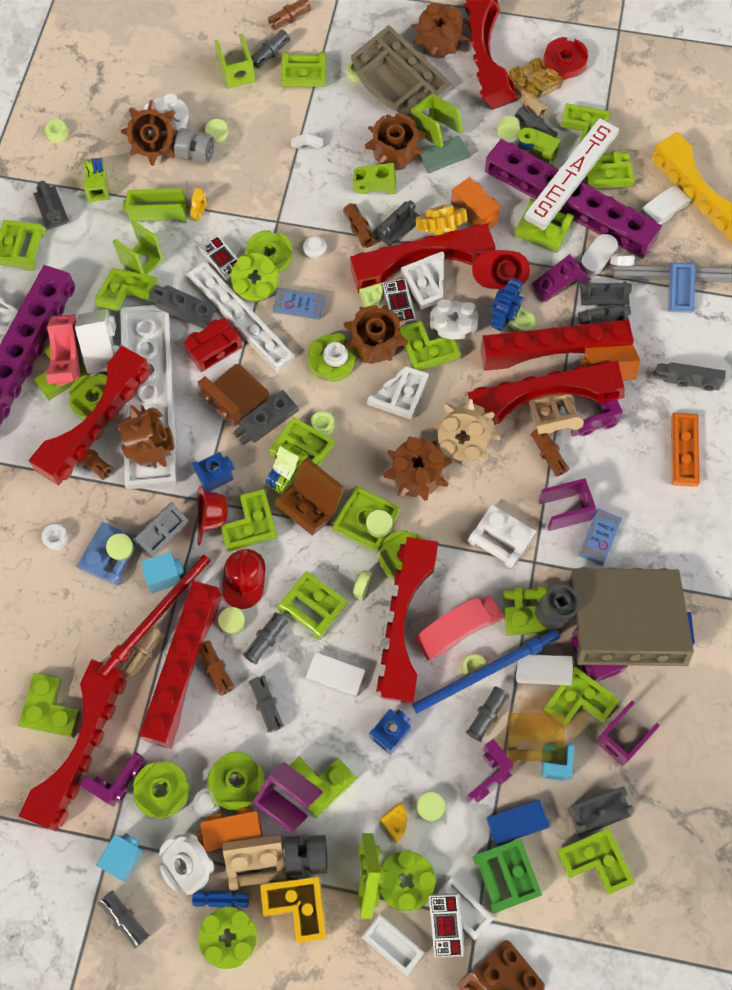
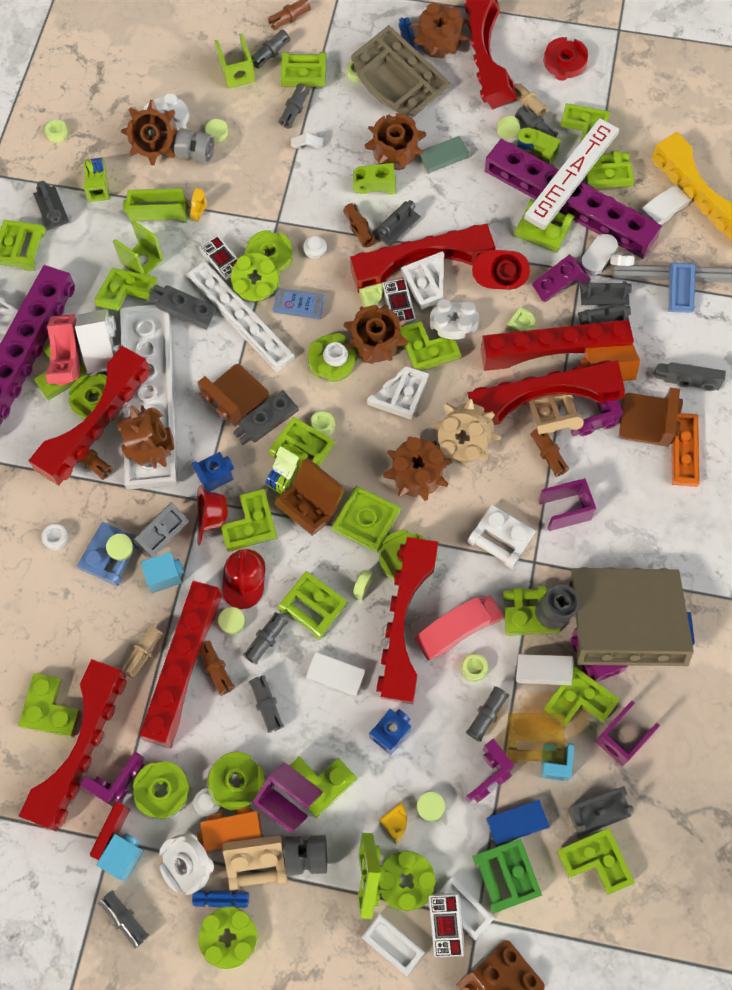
red bar [97,555,211,678] -> none
red brick [183,317,242,372] -> none
yellow brick [260,877,327,944] -> none
yellowish green tile [366,510,392,538] -> none
lime piece [411,93,463,148] -> none
blue bar [412,629,560,714] -> none
yellow gear [415,204,468,235] -> none
orange brick [451,177,500,229] -> none
blue gear [490,278,524,332] -> none
clear yellow plate [509,58,564,98] -> none
medium blue tile [578,508,622,566] -> none
none -> red tile [90,802,131,860]
none -> dark grey pin [279,83,310,129]
none -> blue axle [398,17,418,51]
none -> dark orange bracket [619,387,683,447]

